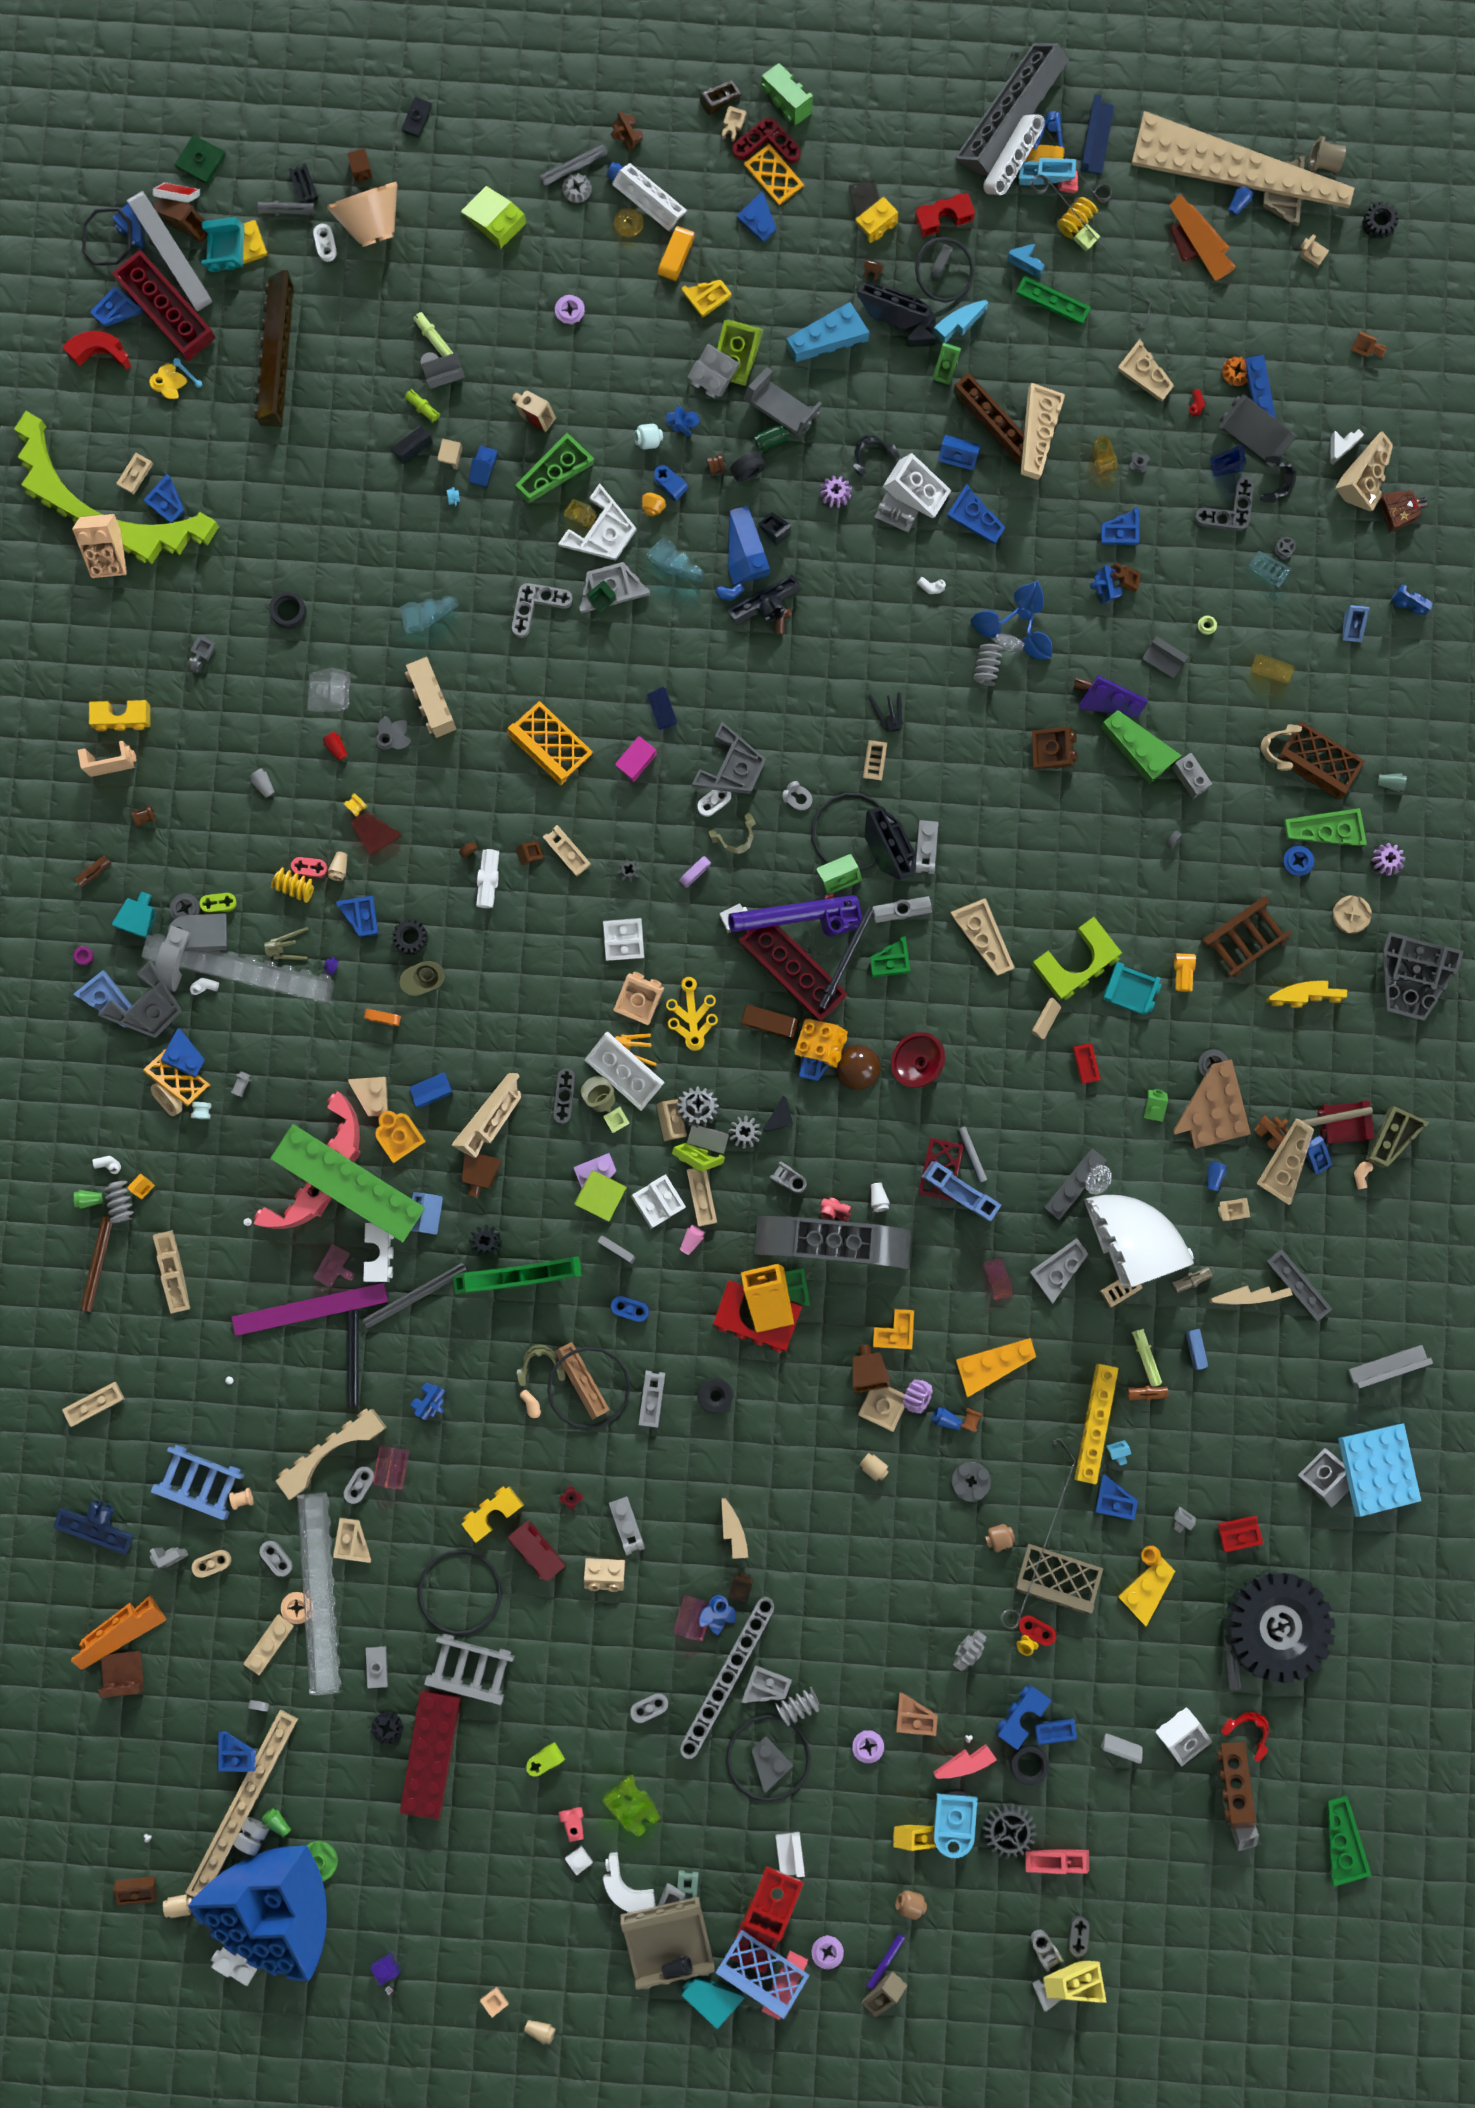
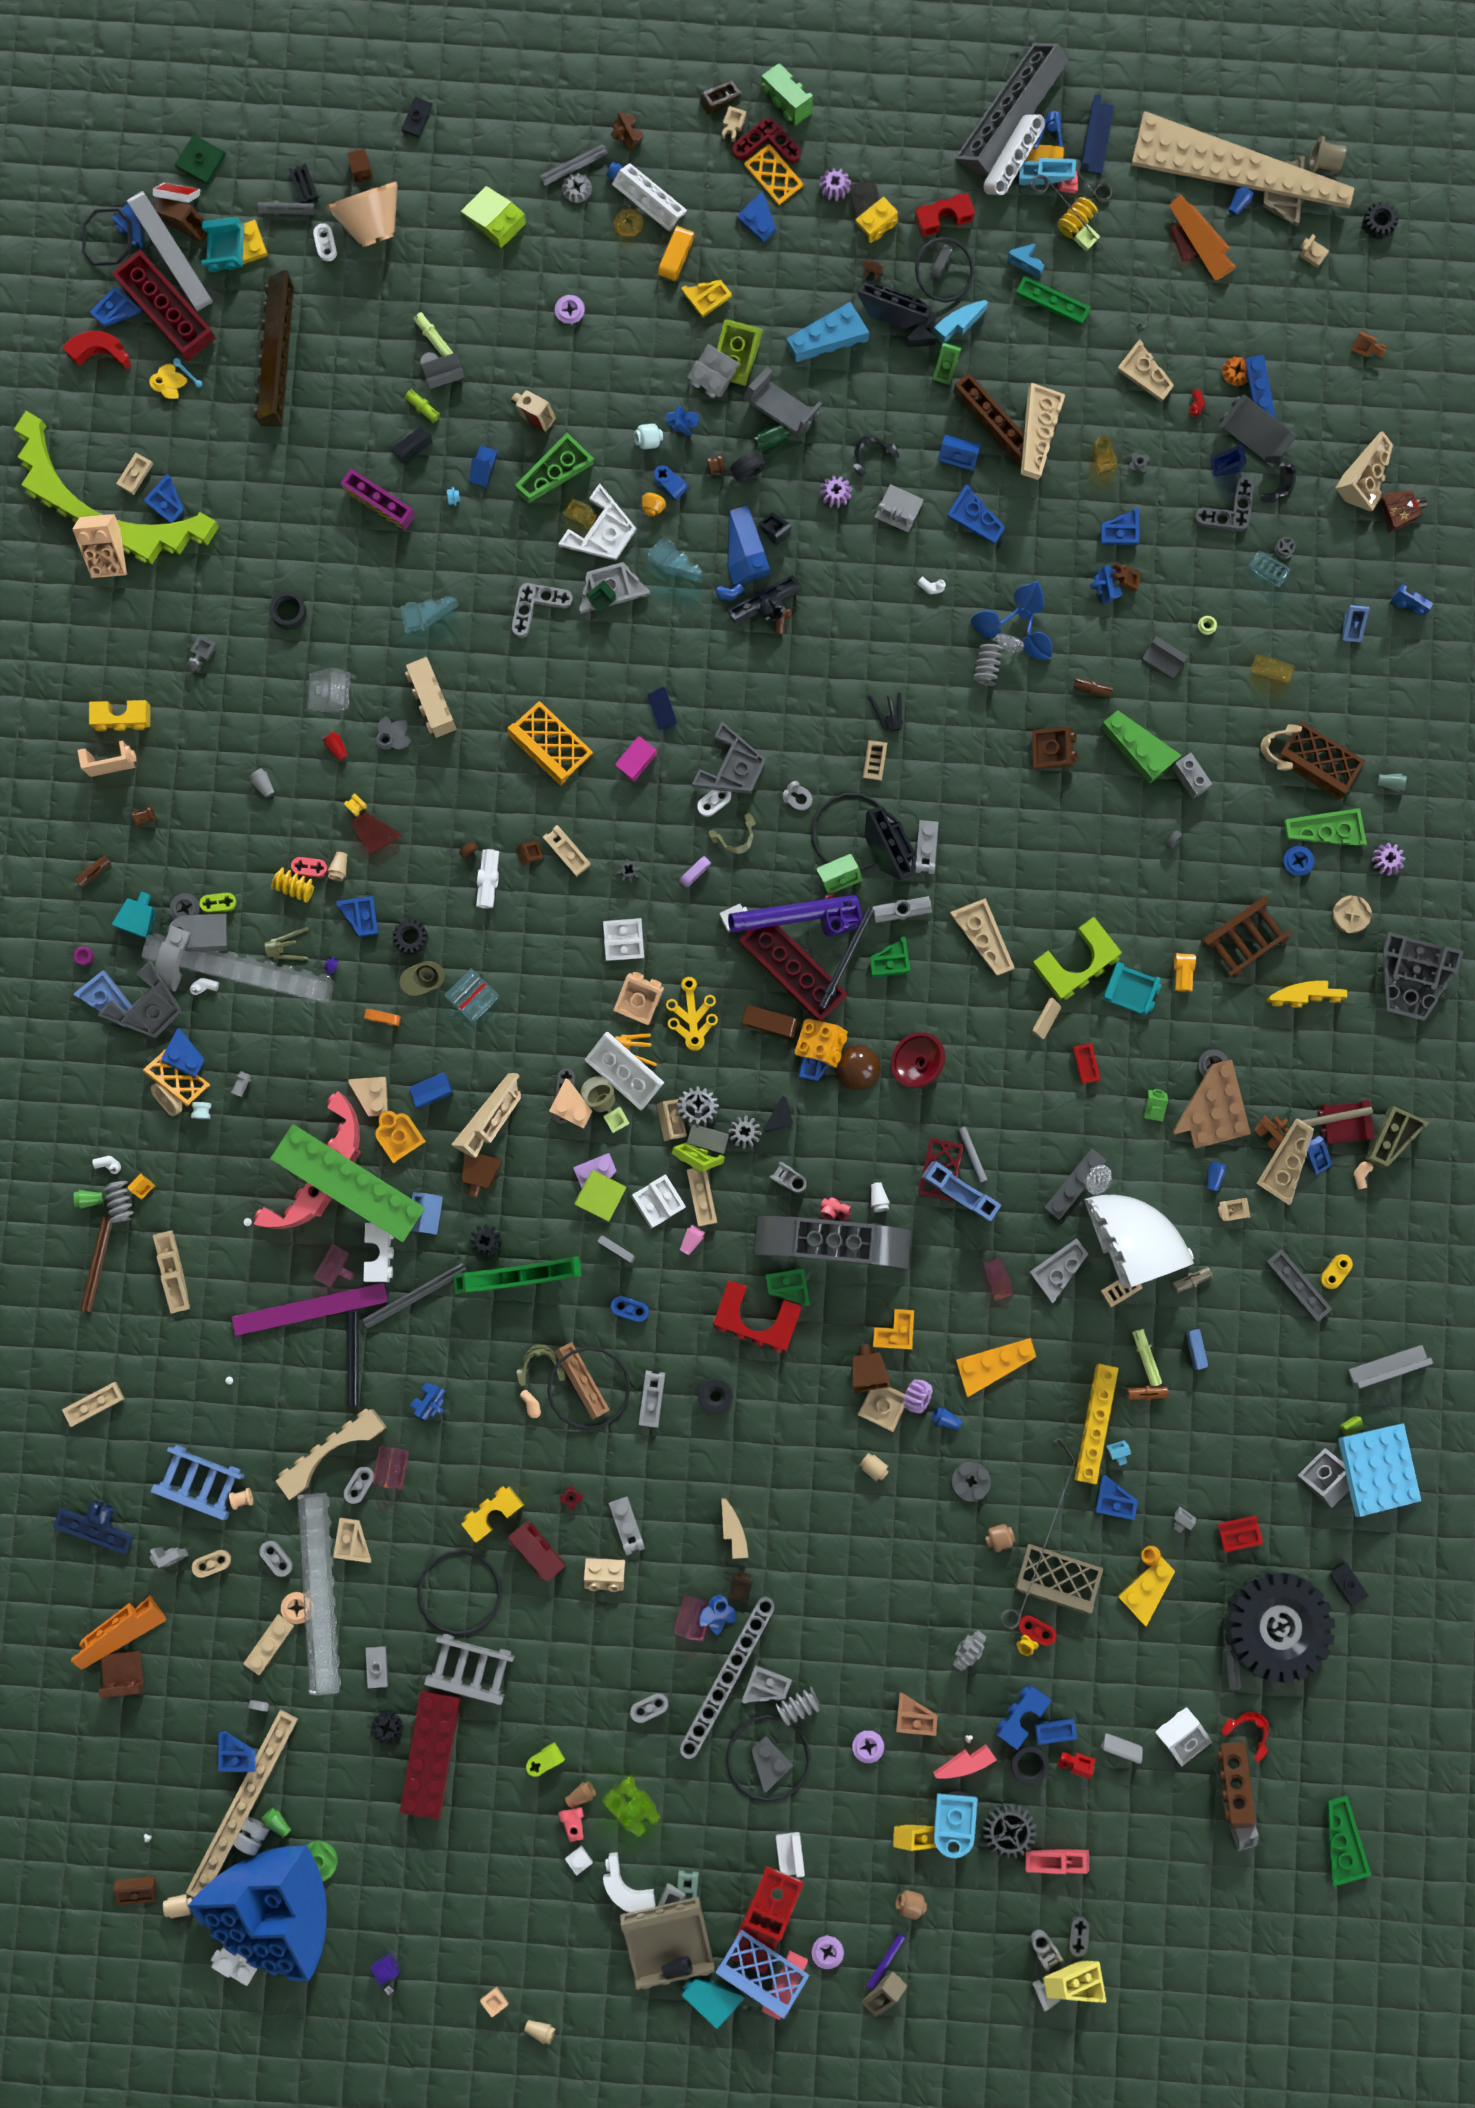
tan panel [438,439,463,470] -> none
light orange slope [741,1264,794,1333] -> none
white slope [883,453,951,518] -> none
dark orange bush [961,1408,983,1433] -> none
dark purple wing [1079,675,1147,718] -> none
tan slope [1208,1286,1293,1305] -> none
white slope [1330,430,1364,465] -> none
none -> magenta brick [340,469,415,531]
none -> clear light blue slope [444,968,500,1023]
none -> light nougat wing [549,1078,593,1129]
none -> medium nougat cone [565,1781,596,1808]
none -> lavender gear [819,167,851,202]
none -> red plate [1057,1752,1095,1779]
none -> yellow plate [1320,1254,1352,1289]
none -> black plate [1329,1562,1369,1607]
none -> lime slope [1340,1416,1363,1436]

